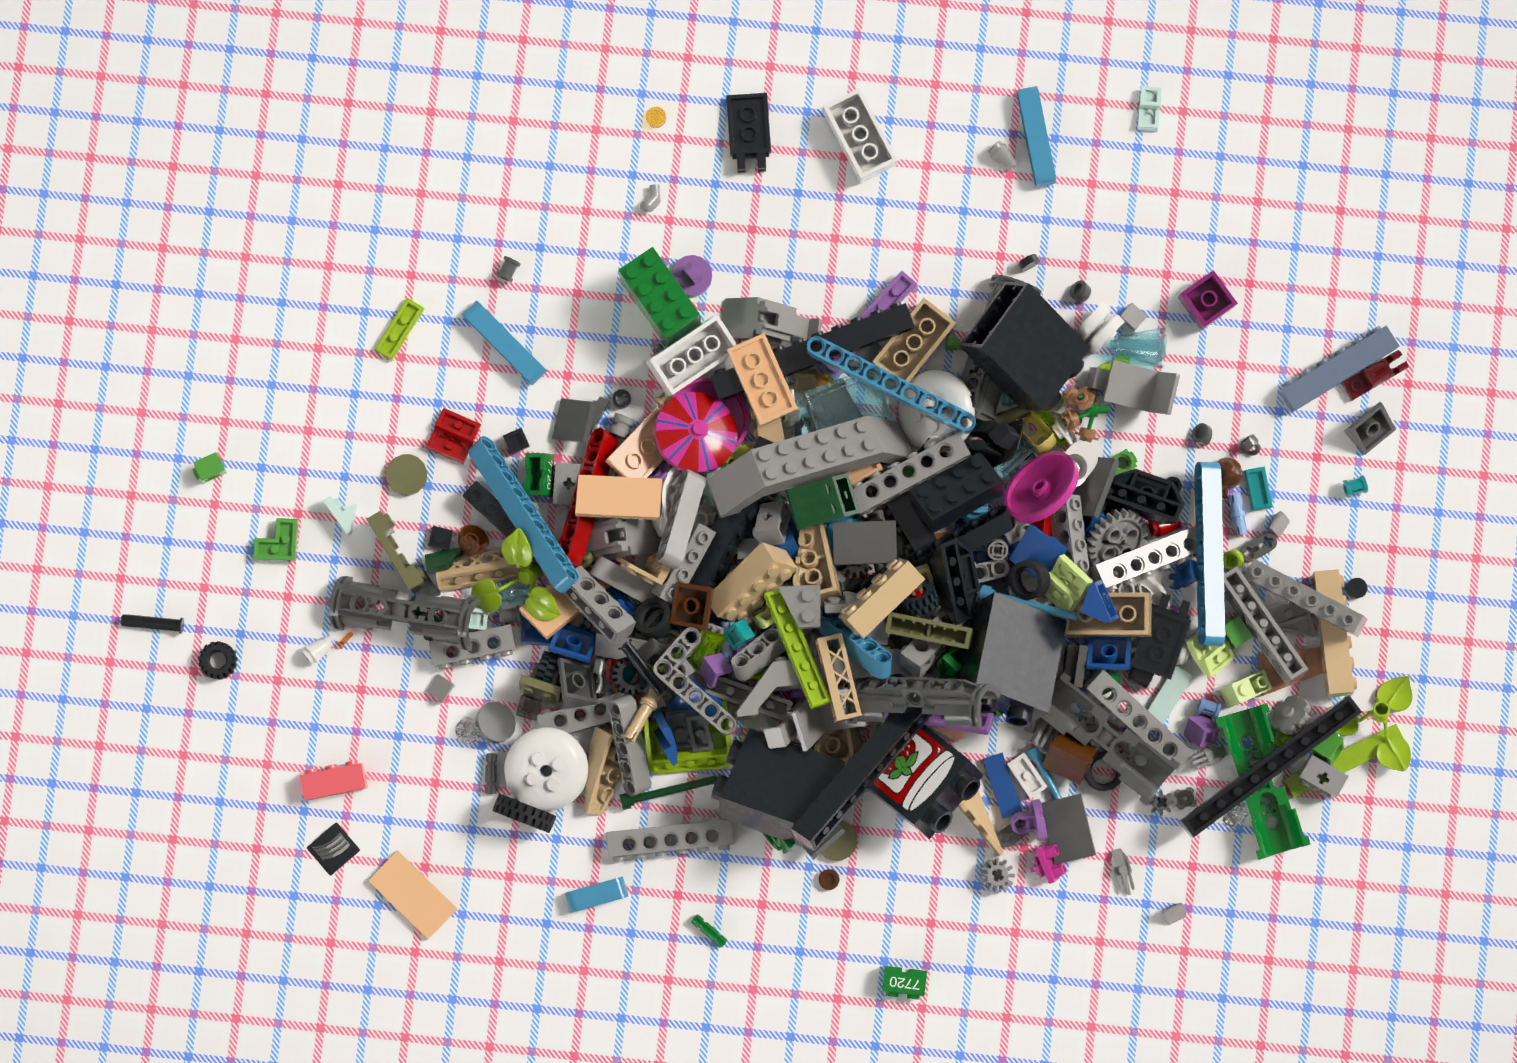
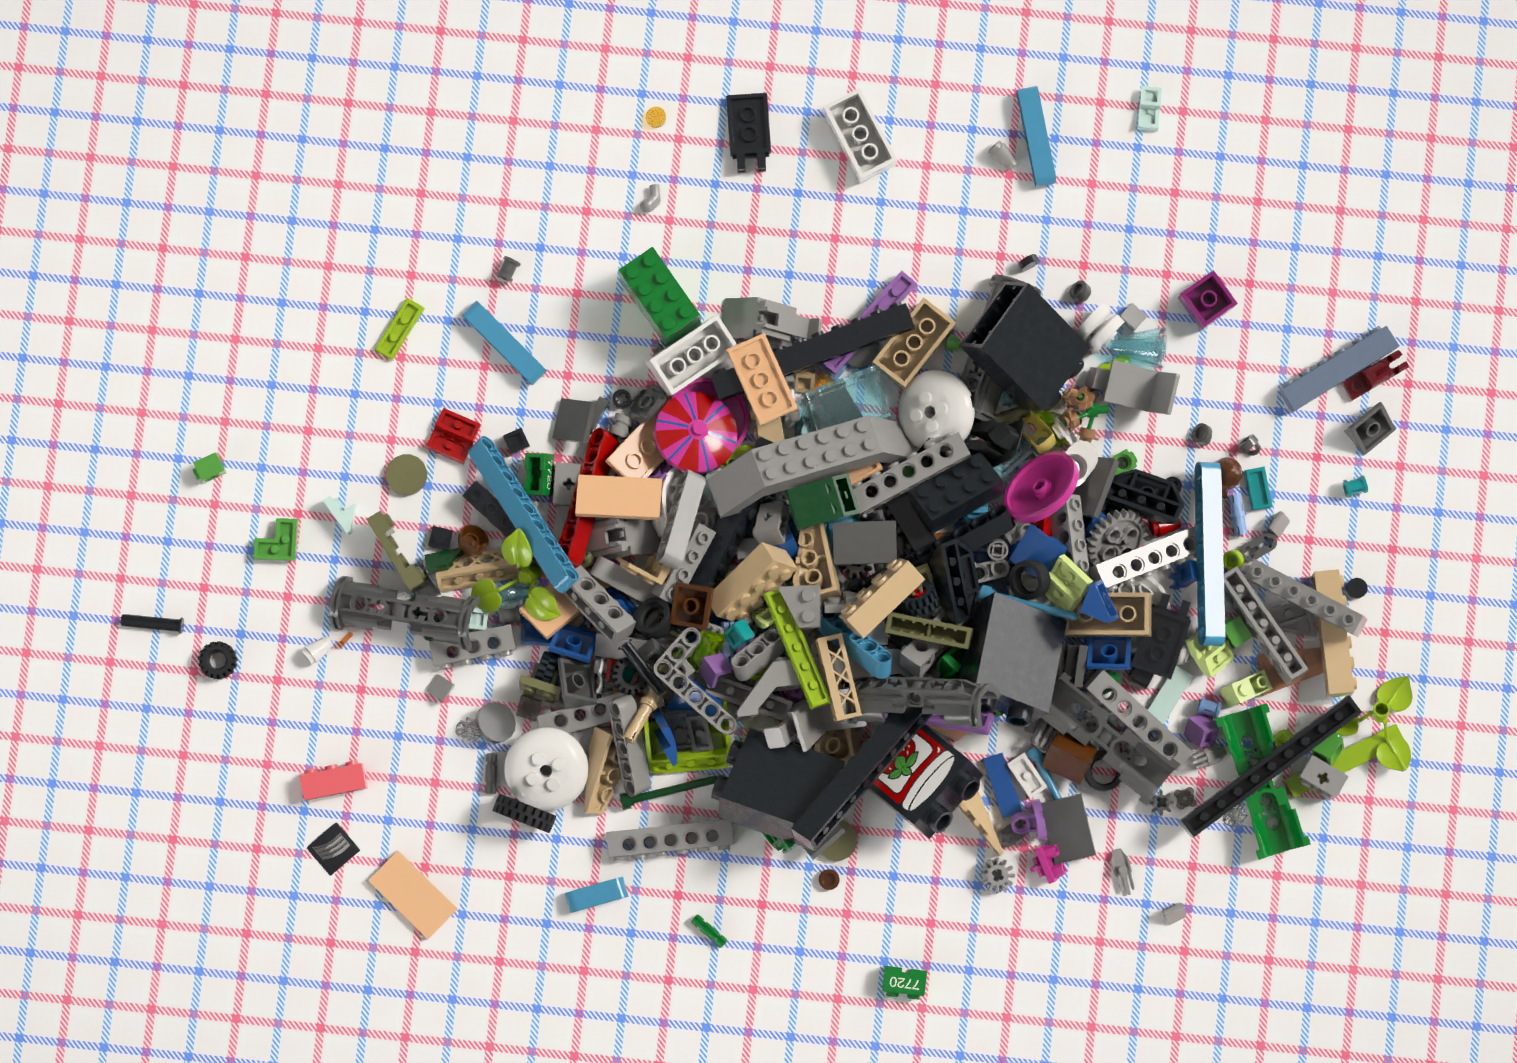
medium lavender tile [672,255,713,296] -> none
dark azure beam [807,336,976,434] -> none
light grey plant [1271,695,1311,736] -> none
none -> dark grey tile [629,385,666,423]

